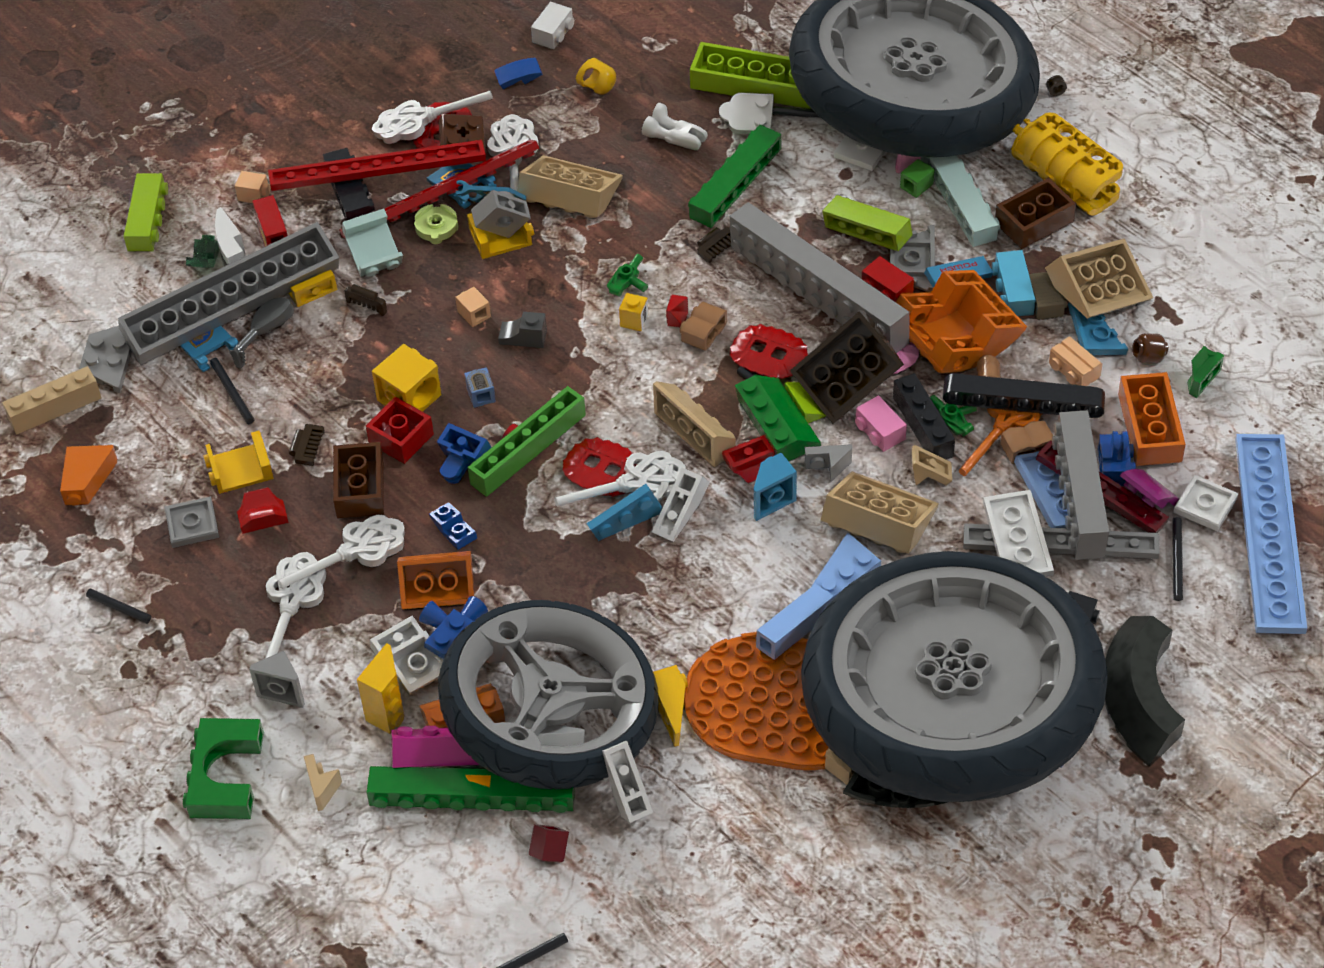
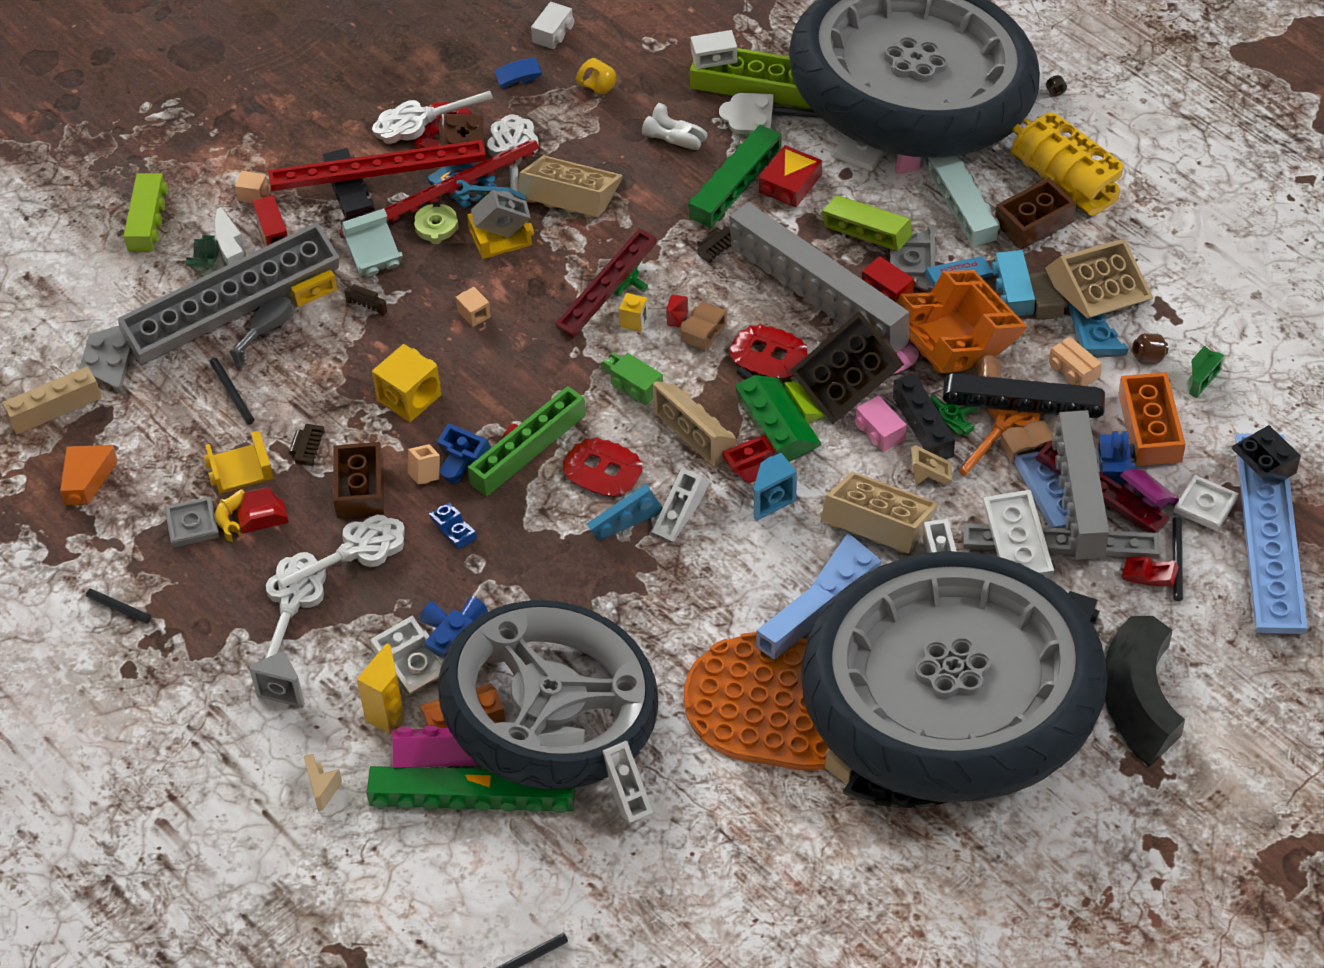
dark azure flag [180,326,238,372] -> none
green arch [183,718,264,819] -> none
red brick [366,396,434,464] -> none
orange slope [397,551,474,609] -> none
medium blue brick [464,367,496,408] -> none
dark grey arch [498,312,547,348] -> none
dark red panel [529,824,569,862] -> none
white piece [554,451,686,507] -> none
yellow slope [653,665,688,747] -> none
light grey slope [805,444,852,481] -> none
bright green brick [900,159,934,198] -> none
none -> yellow piece [215,489,245,542]
none -> light nougat brick [408,444,440,484]
none -> dark red plate [555,228,658,338]
none -> bright green brick [600,352,663,405]
none -> white brick [691,30,737,69]
none -> red brick [759,145,822,208]
none -> white brick [923,519,957,553]
none -> red slope [1121,556,1179,586]
none -> black slope [1232,425,1301,484]

